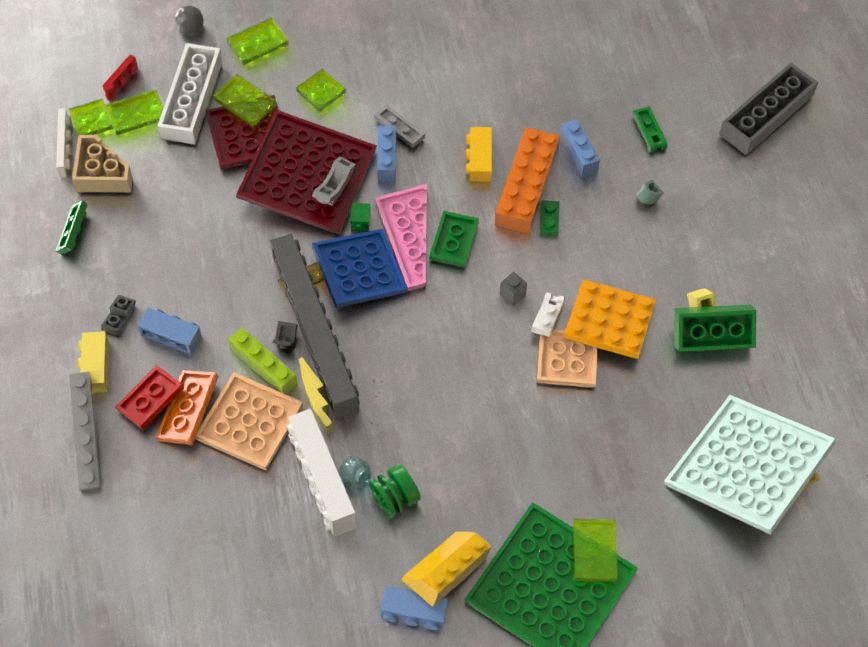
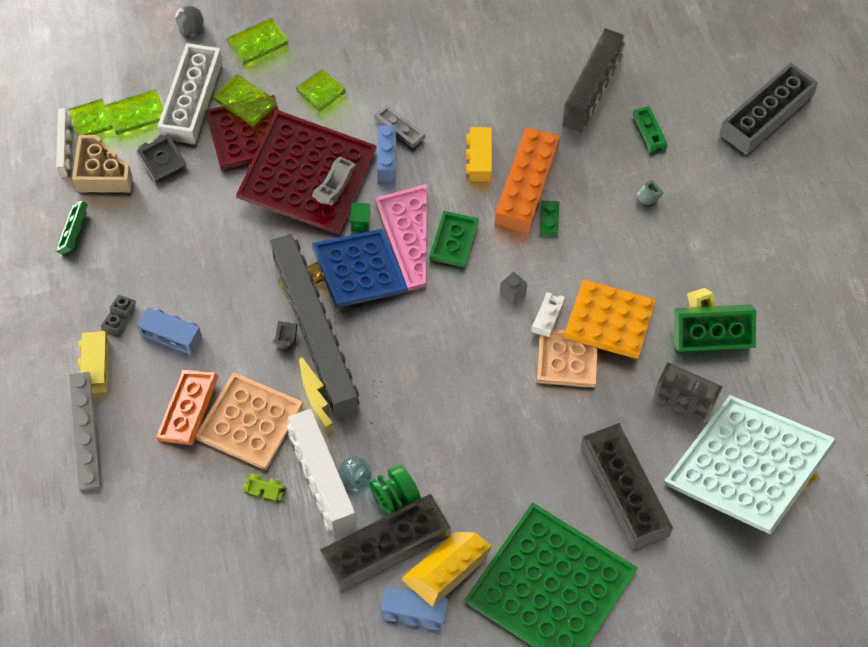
red plate [103,54,138,101] -> none
red plate [115,365,184,430] -> none
lime brick [228,327,298,395] -> none
medium blue brick [560,119,600,178] -> none
clear neon green plate [573,519,618,582] -> none
none -> dark grey plate [136,134,187,182]
none -> lime hinge [242,473,287,501]
none -> clear smoke brick [320,494,451,593]
none -> clear smoke brick [562,28,626,133]
none -> clear smoke brick [581,423,673,551]
none -> clear smoke brick [653,362,723,423]

